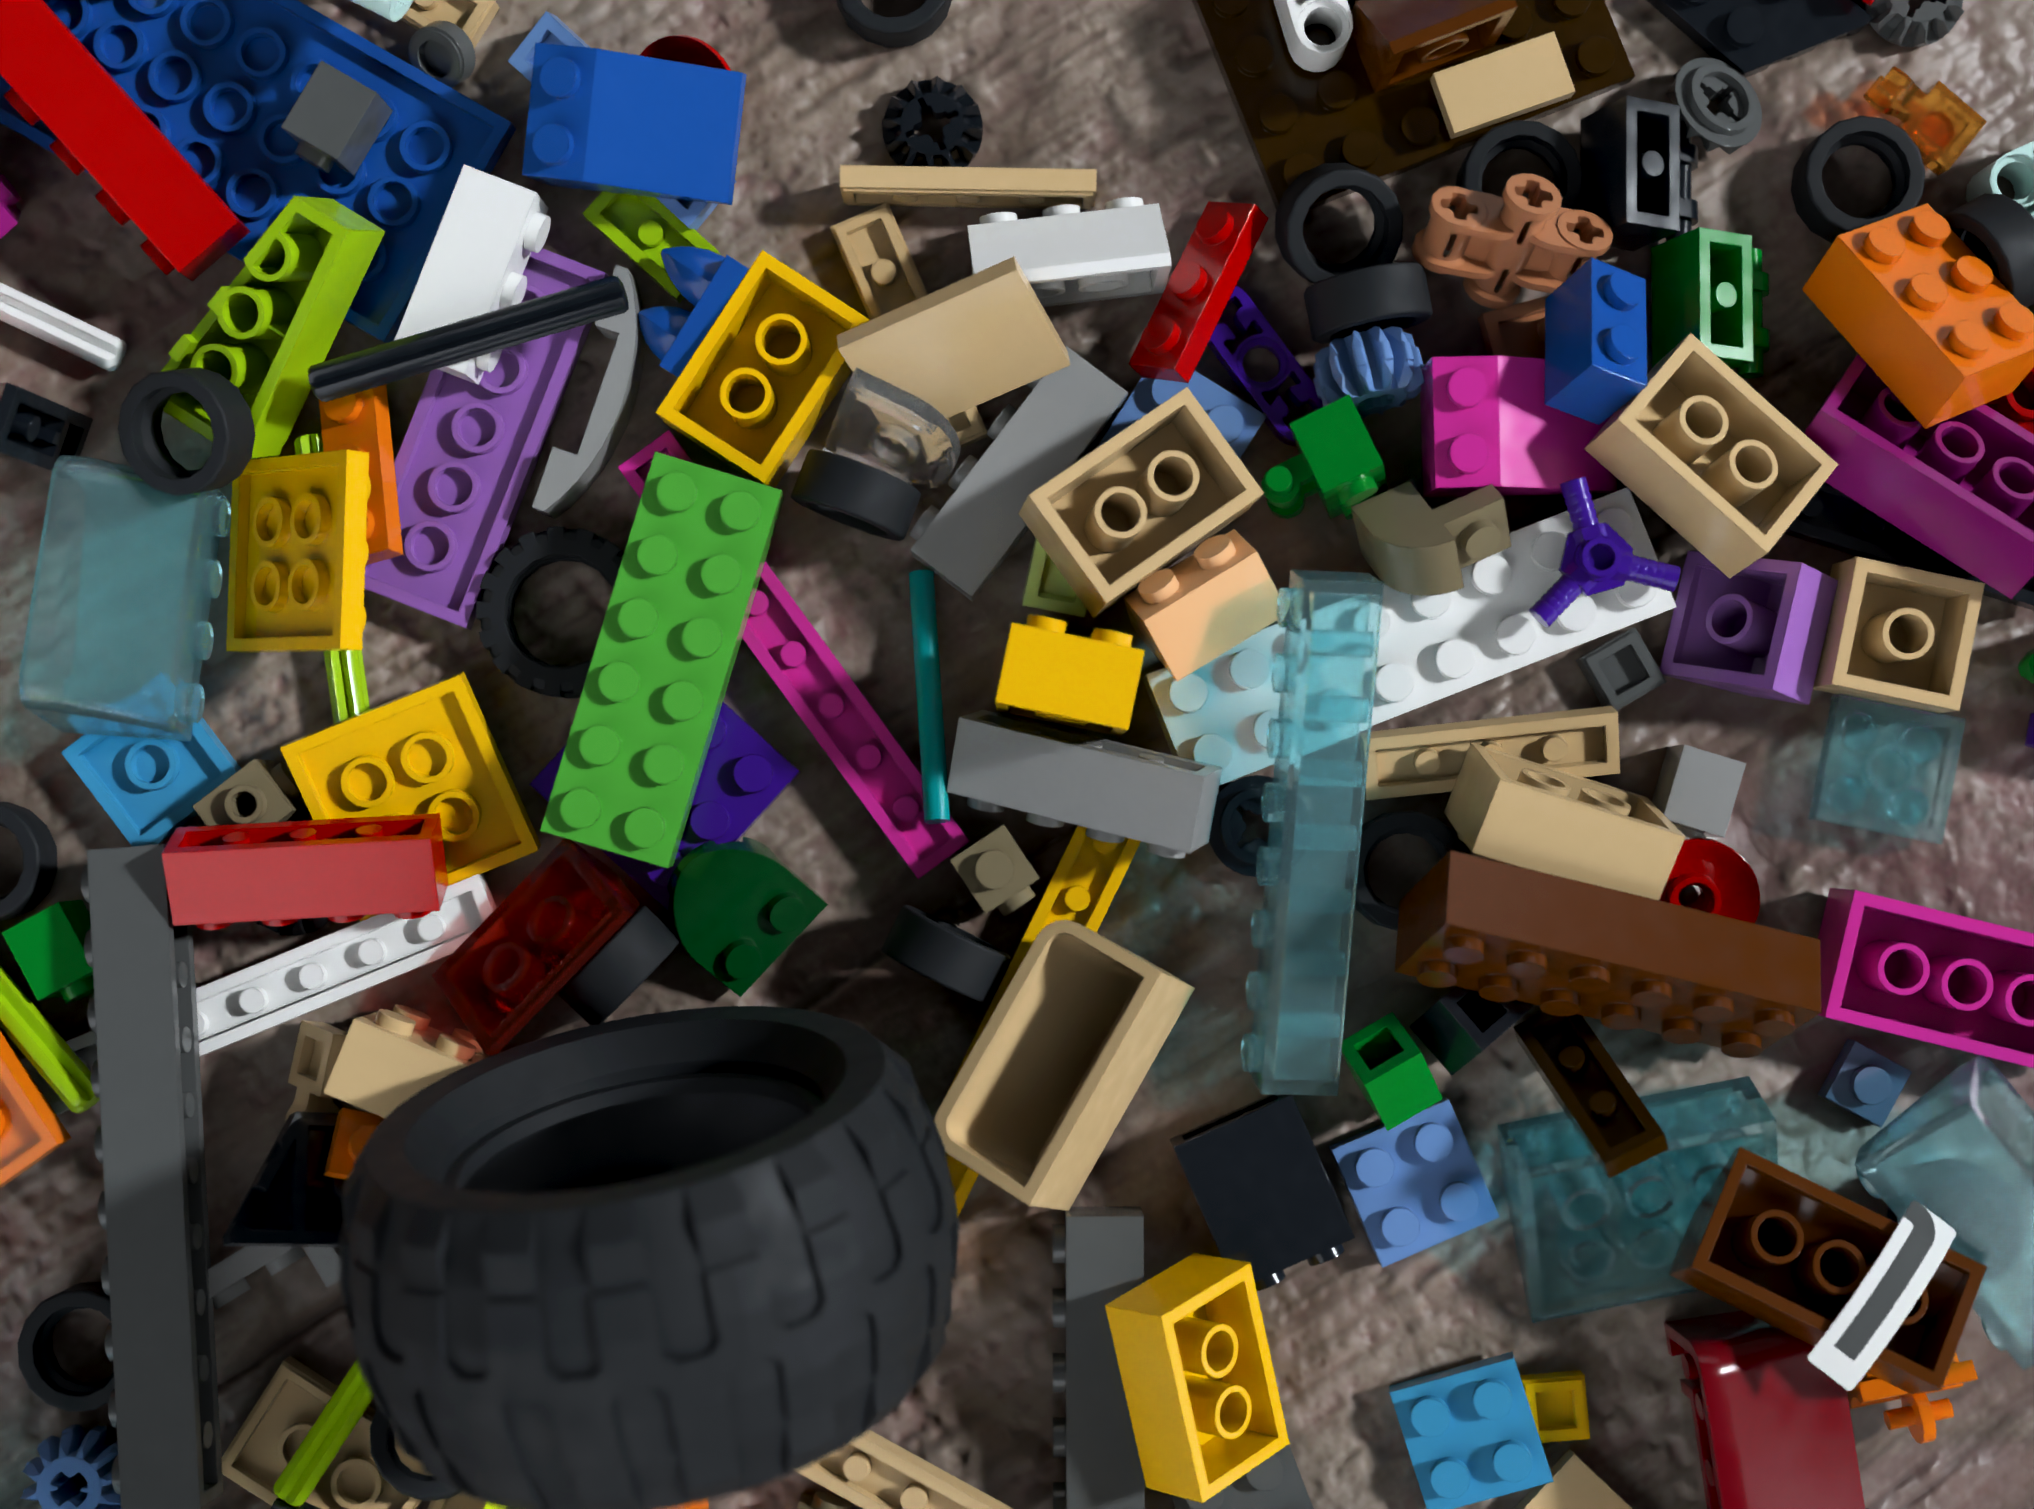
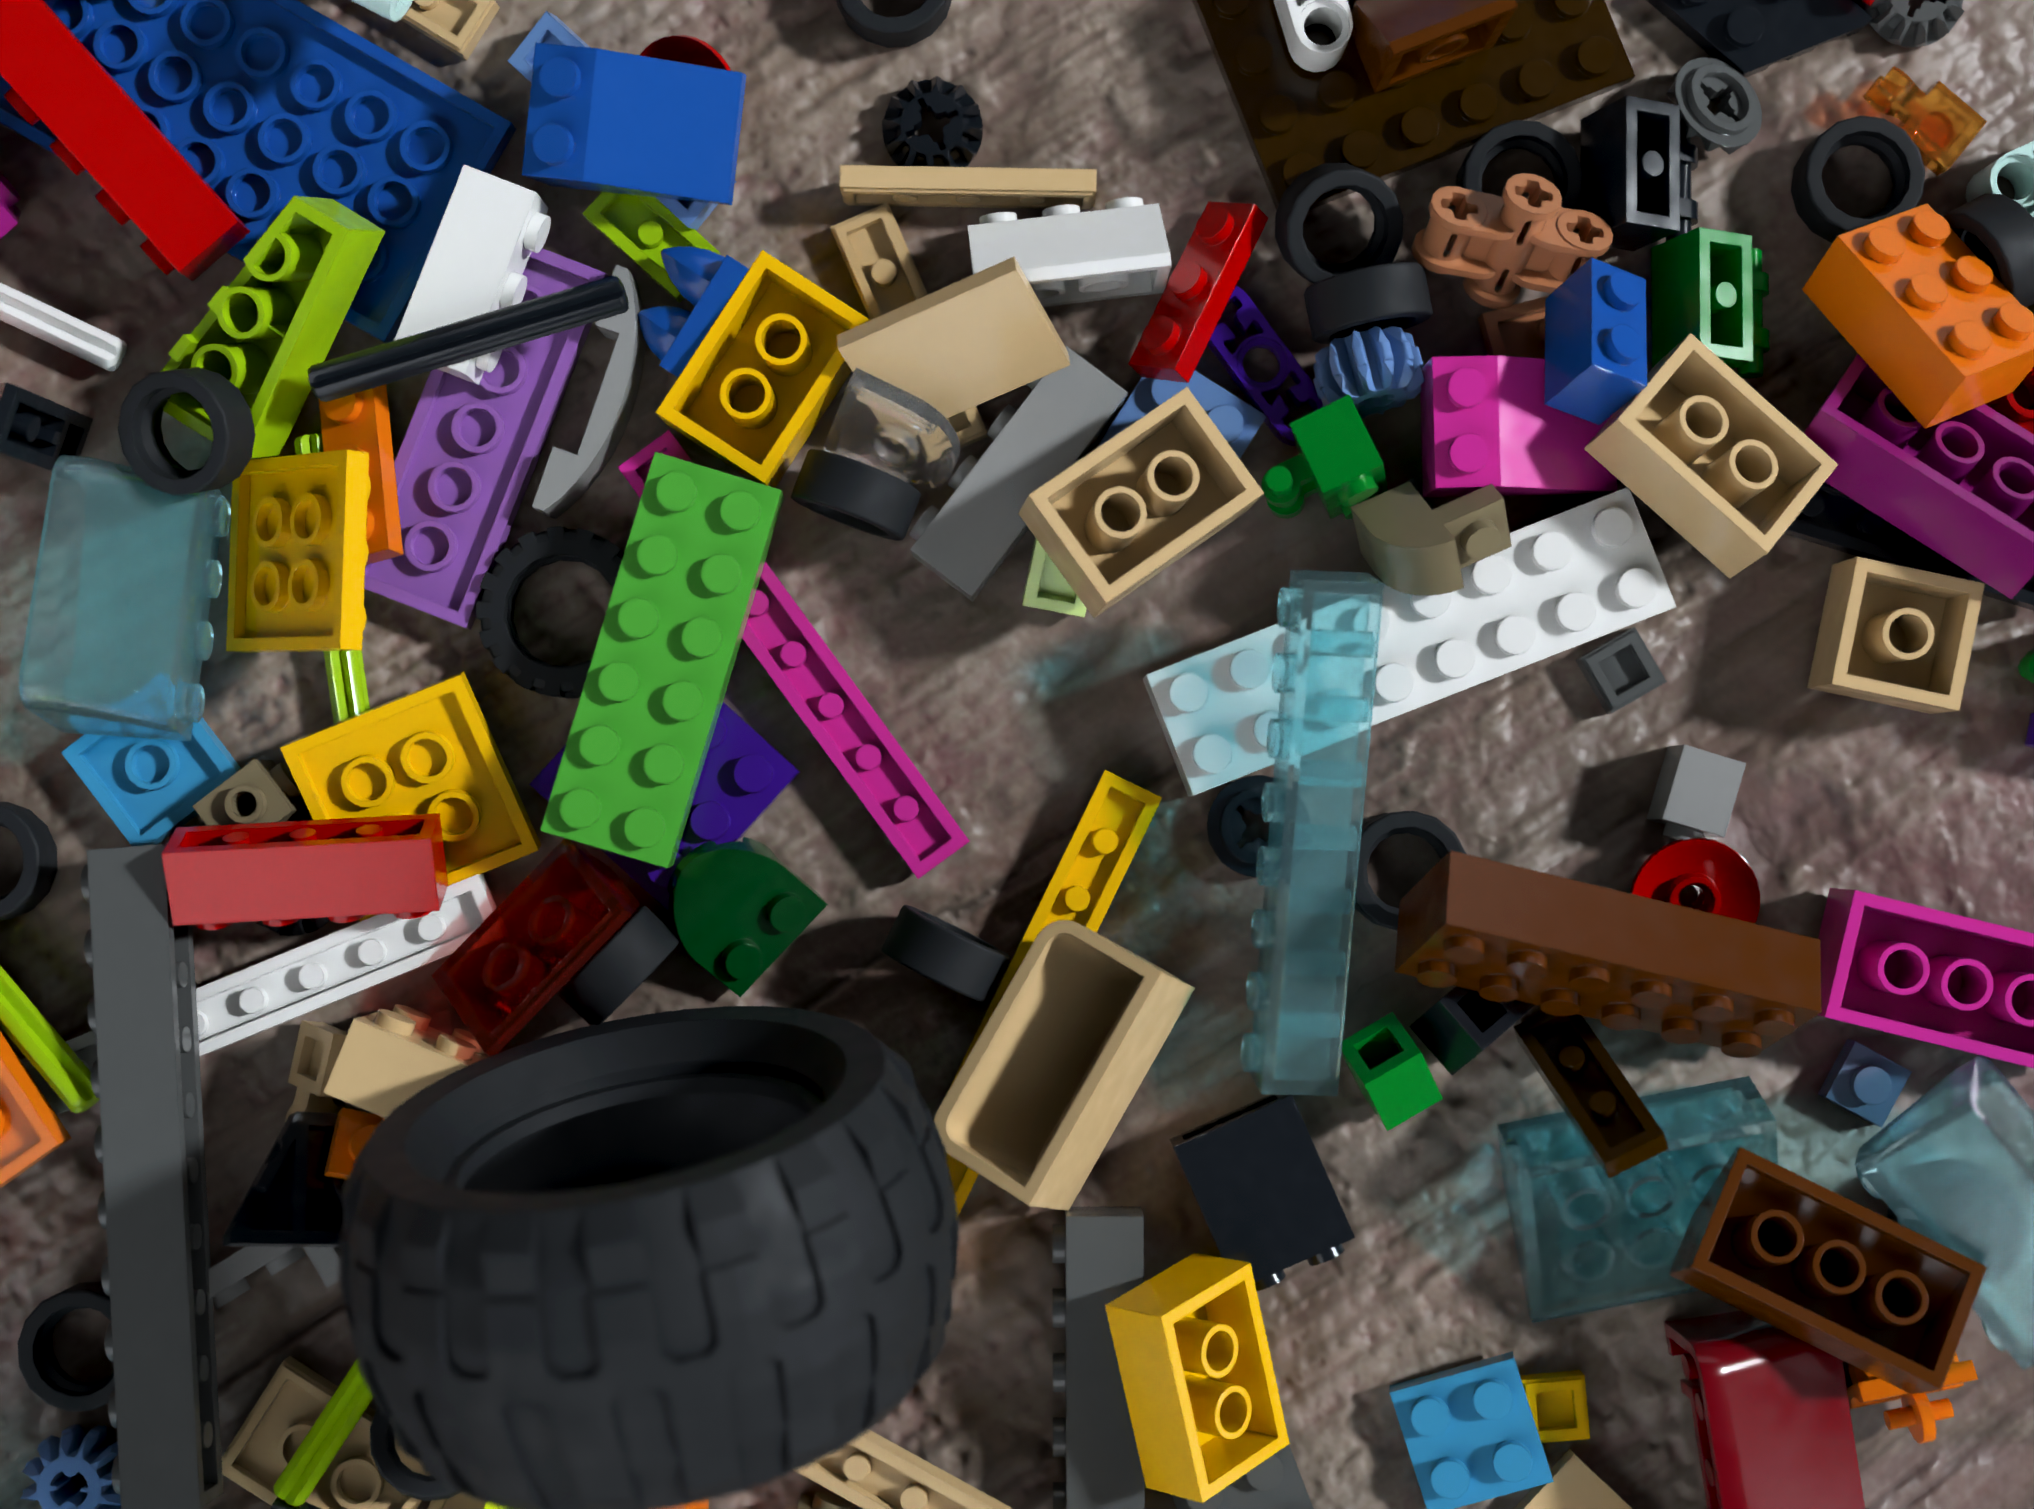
green brick [2,900,94,1004] -> none
dark grey brick [281,60,393,176] -> none
dark grey tile [408,20,476,88] -> none
teal bar [909,570,950,824] -> none
light grey brick [946,710,1223,859] -> none
dark tan brick [950,824,1040,917] -> none
yellow brick [995,614,1145,737] -> none
light nougat slope [1123,529,1289,682] -> none
medium blue plate [1329,1097,1500,1268] -> none
tan plate [1358,706,1620,801] -> none
tan tile [1430,31,1575,139] -> none
tan brick [1444,742,1685,900] -> none
dark purple piece [1529,477,1681,628] -> none
medium lavender slope [1660,551,1838,705] -> none
clear light blue plate [1808,694,1966,844] -> none
sticker [1808,1200,1956,1391] -> none

